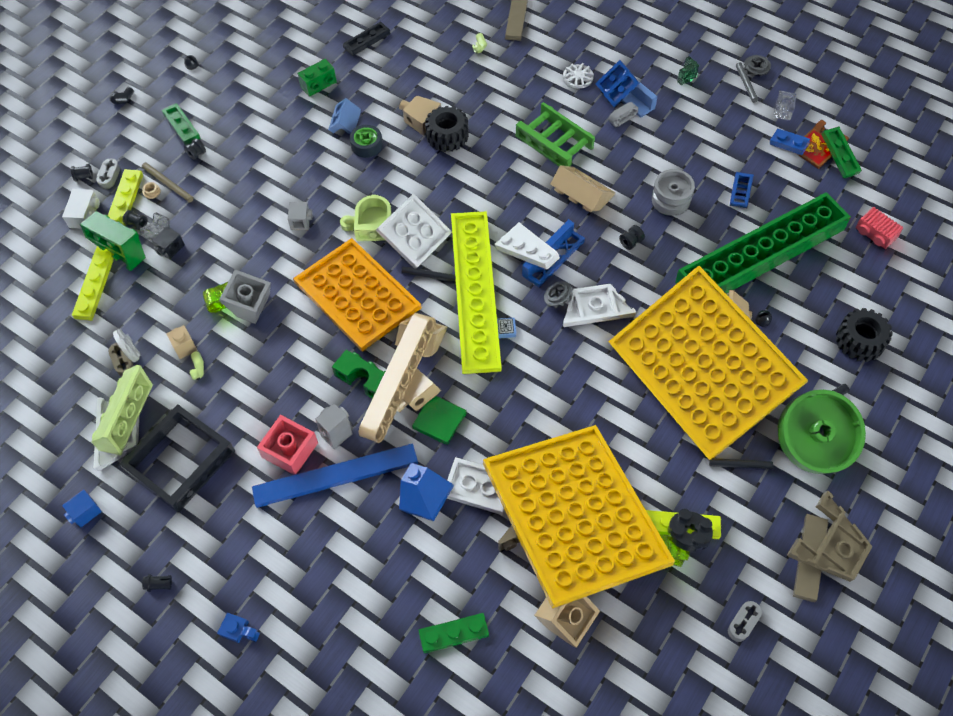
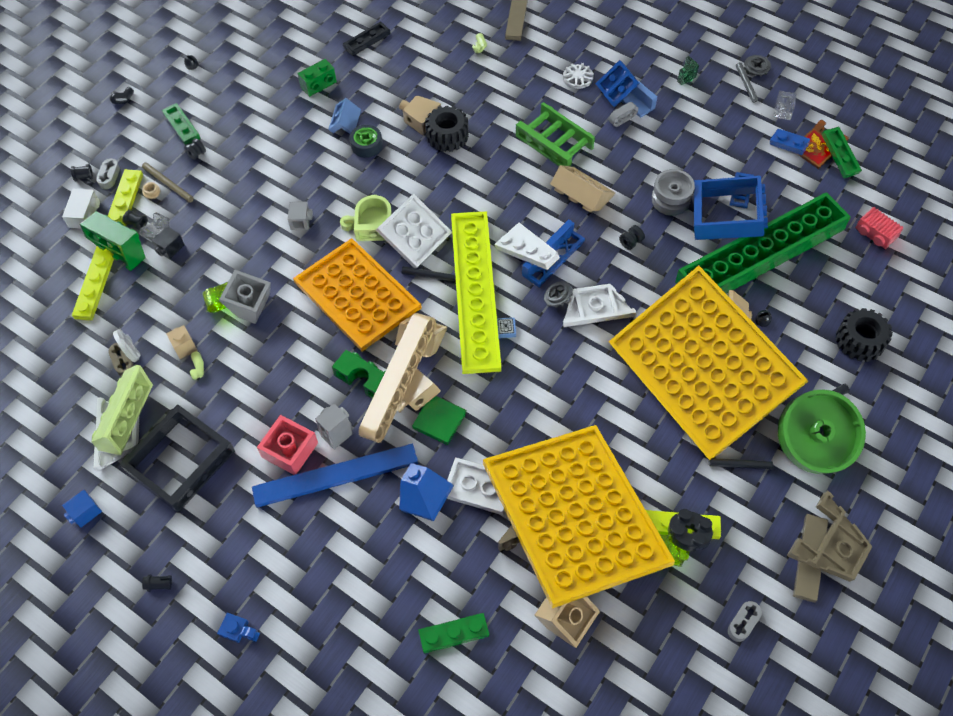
none -> blue window [694,176,768,240]

